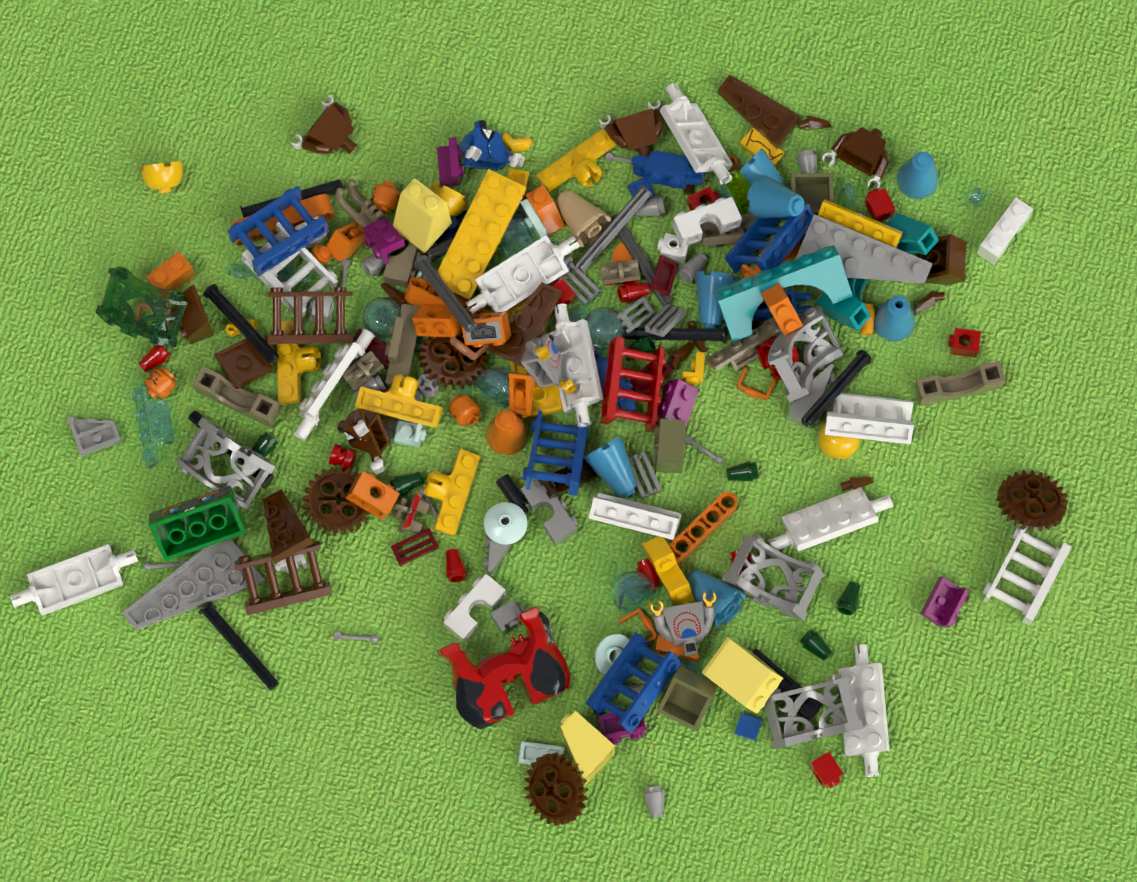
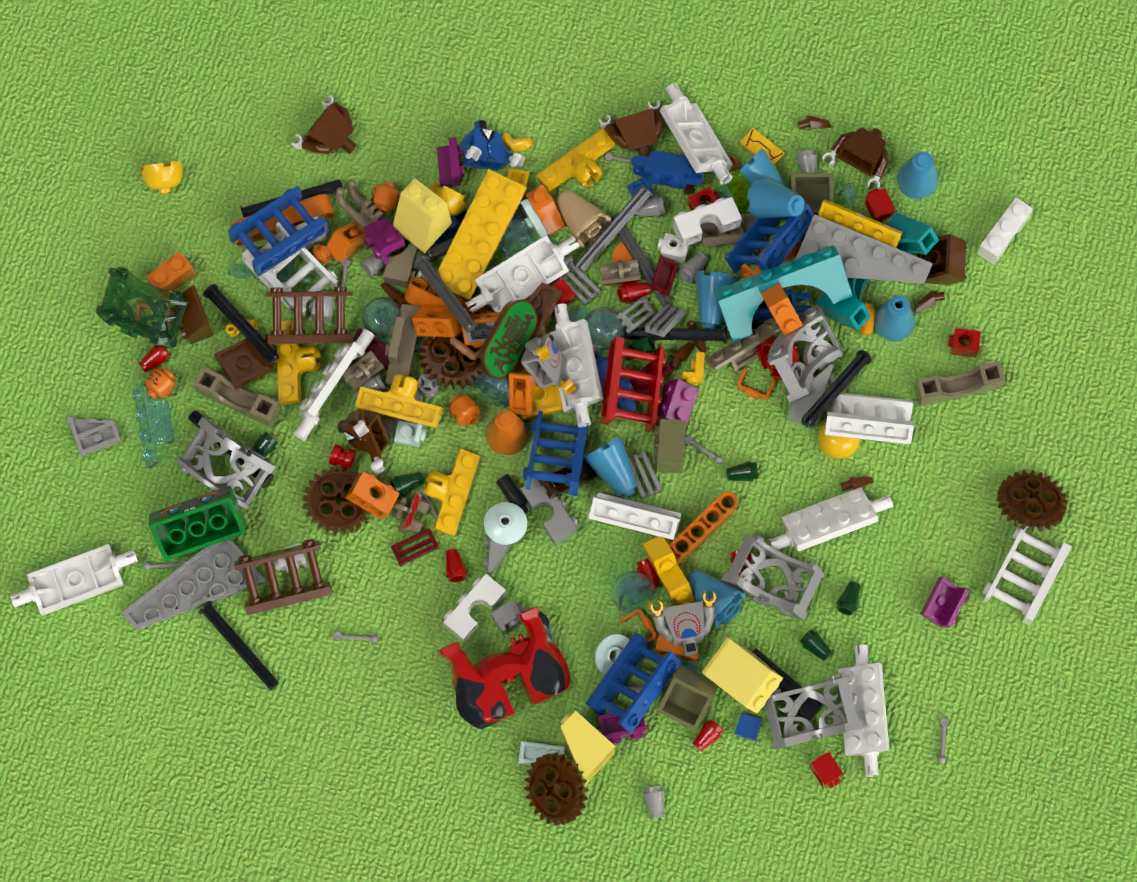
reddish brown wing [263,489,313,564] -> none
reddish brown wing [718,74,800,150] -> none
clear light blue bush [967,187,986,208] -> none
none -> tile [479,299,538,379]
none -> red cone [692,719,724,752]
none -> light grey hinge [938,718,949,764]

